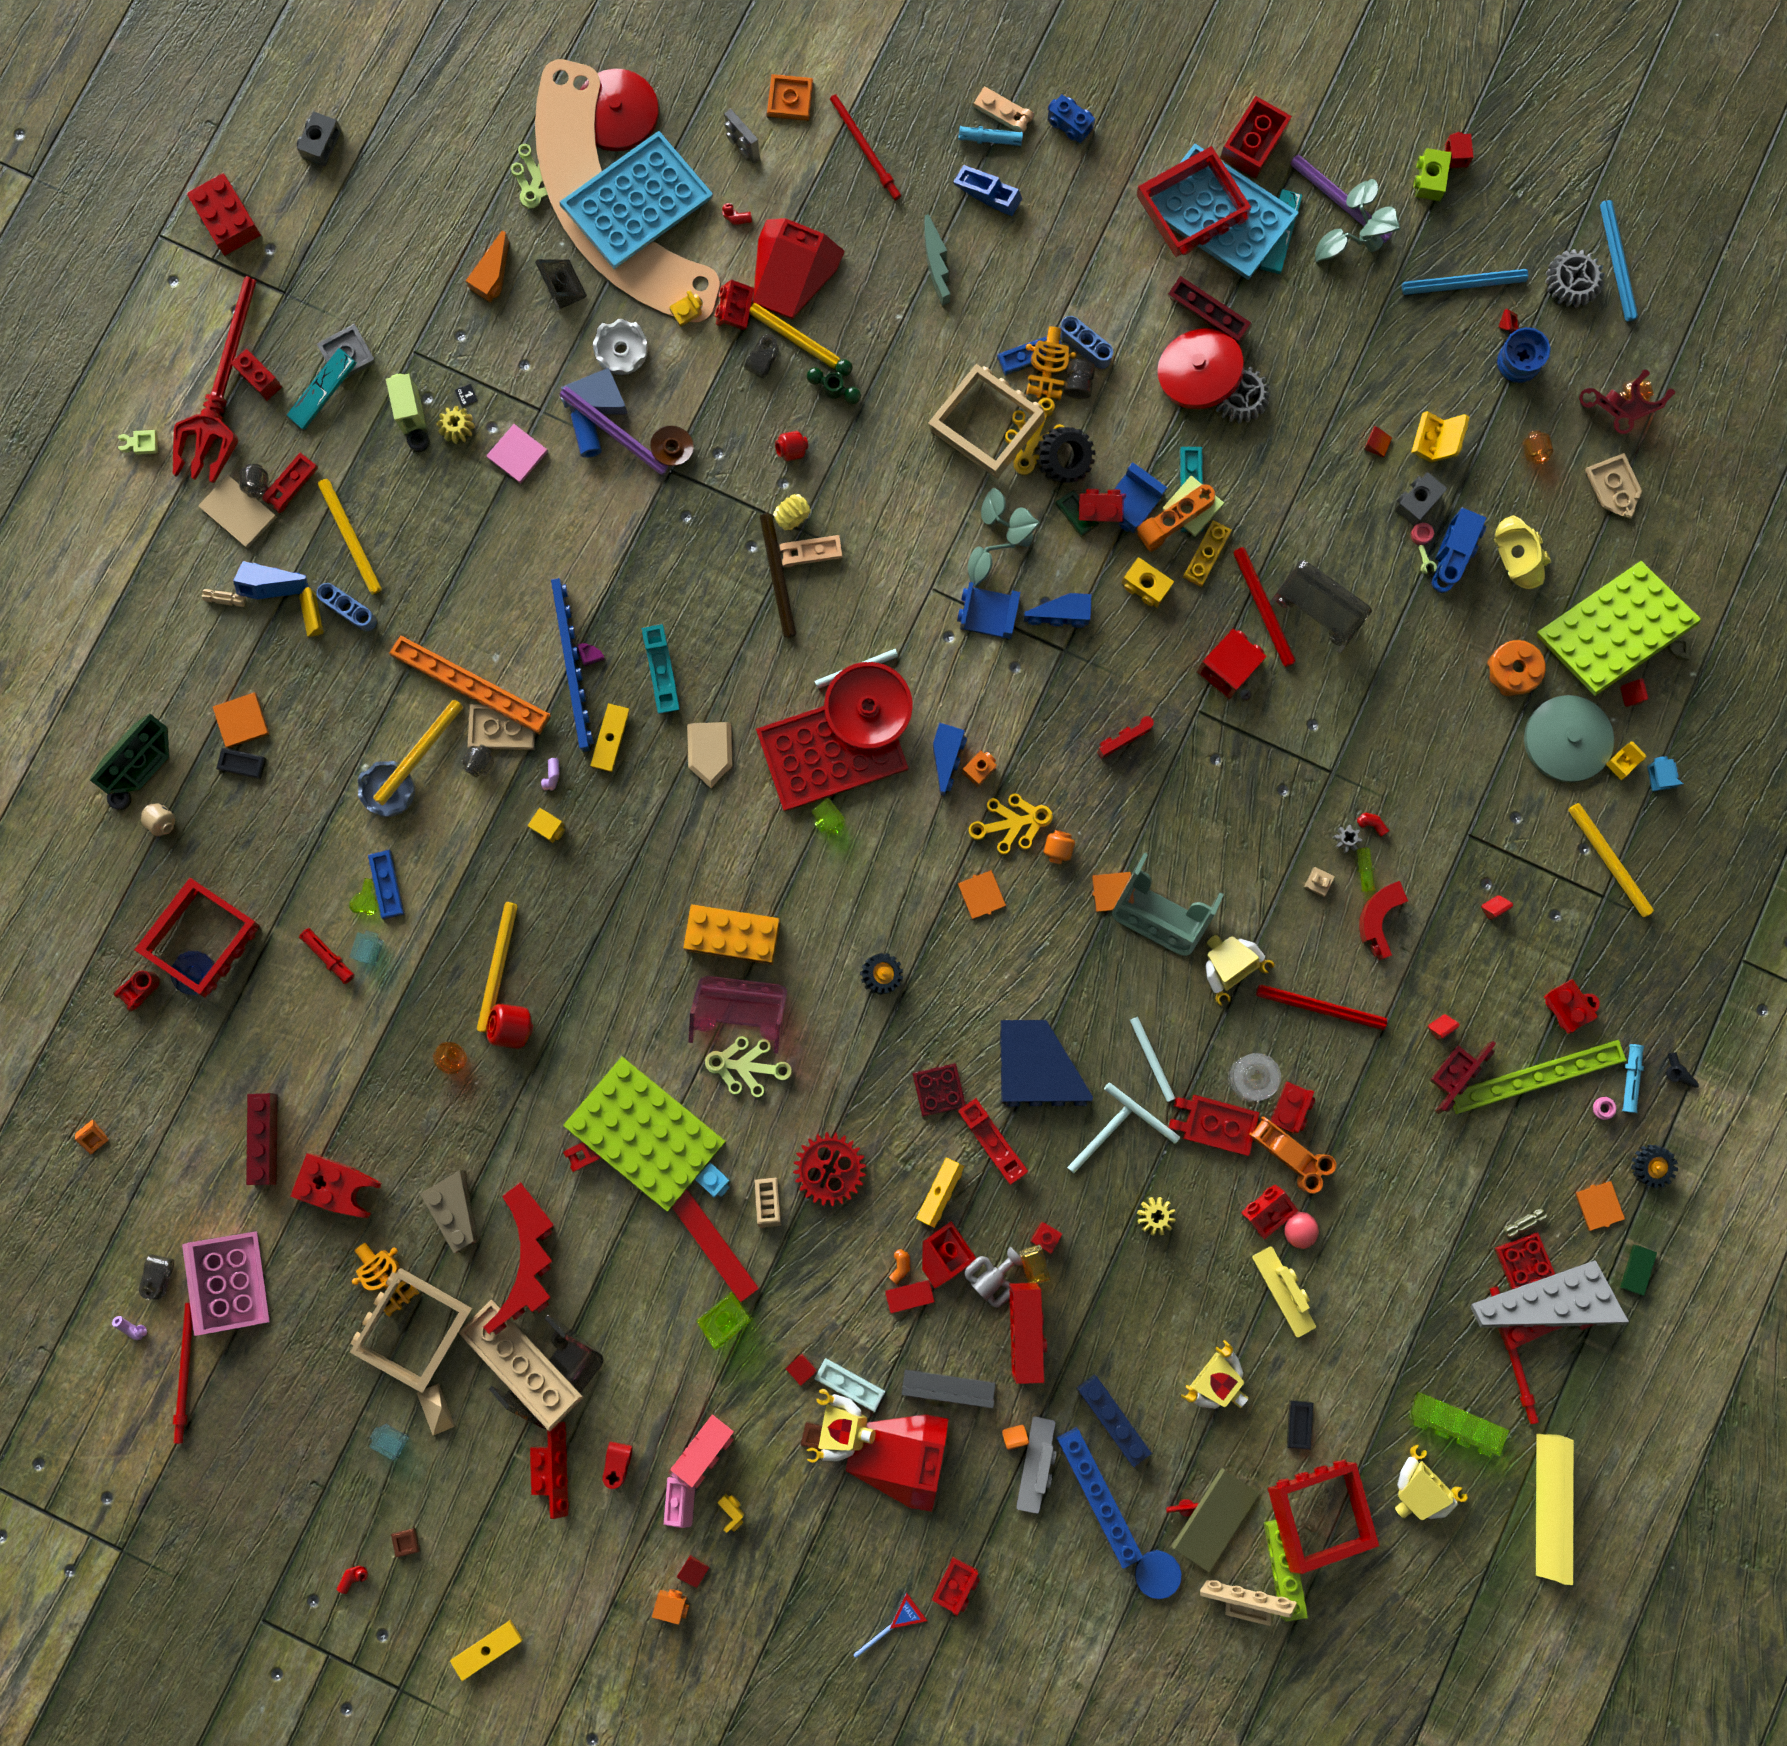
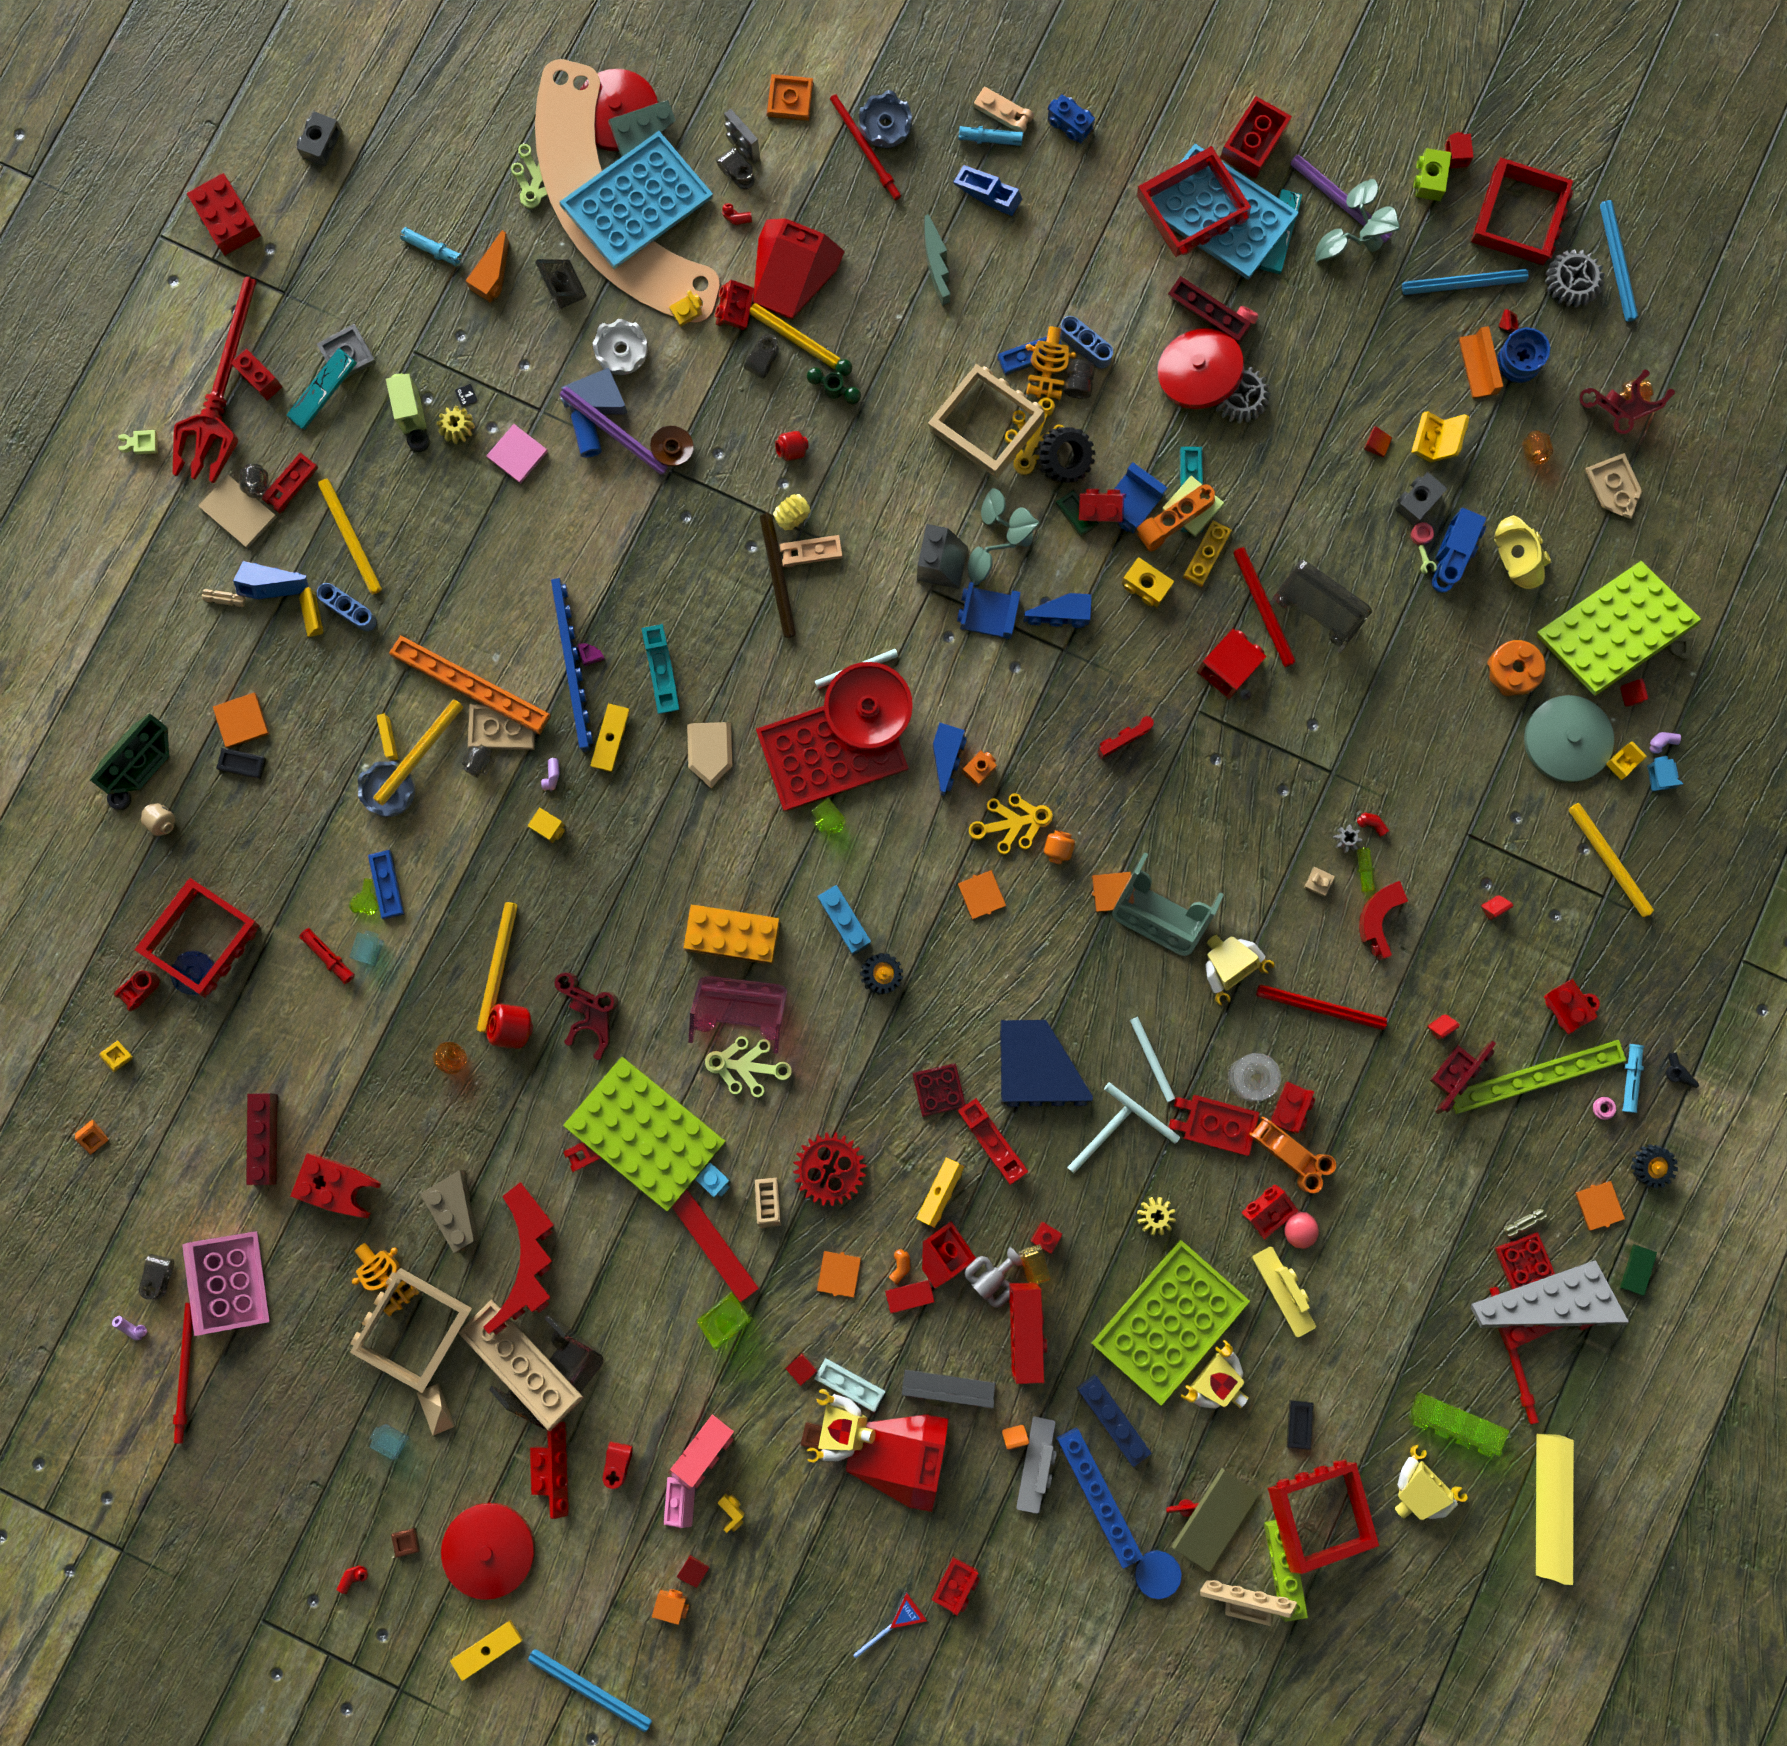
none -> yellow tile [99,1040,133,1072]
none -> yellow tile [377,713,399,761]
none -> medium azure pin [400,227,462,267]
none -> red dish [441,1503,535,1600]
none -> dark azure axle [528,1649,652,1732]
none -> dark red piece [554,972,618,1060]
none -> sand green wing [608,100,676,157]
none -> clear smoke piece [716,147,755,190]
none -> dark azure arch [817,885,871,956]
none -> orange piece [817,1251,861,1297]
none -> sand blue plate [859,90,912,148]
none -> dark grey slope [917,524,968,589]
none -> lime plate [1091,1240,1250,1406]
none -> coral tile [1237,306,1259,324]
none -> orange panel [1459,326,1503,399]
none -> red window [1471,157,1573,265]
none -> lavender arm [1650,732,1681,753]

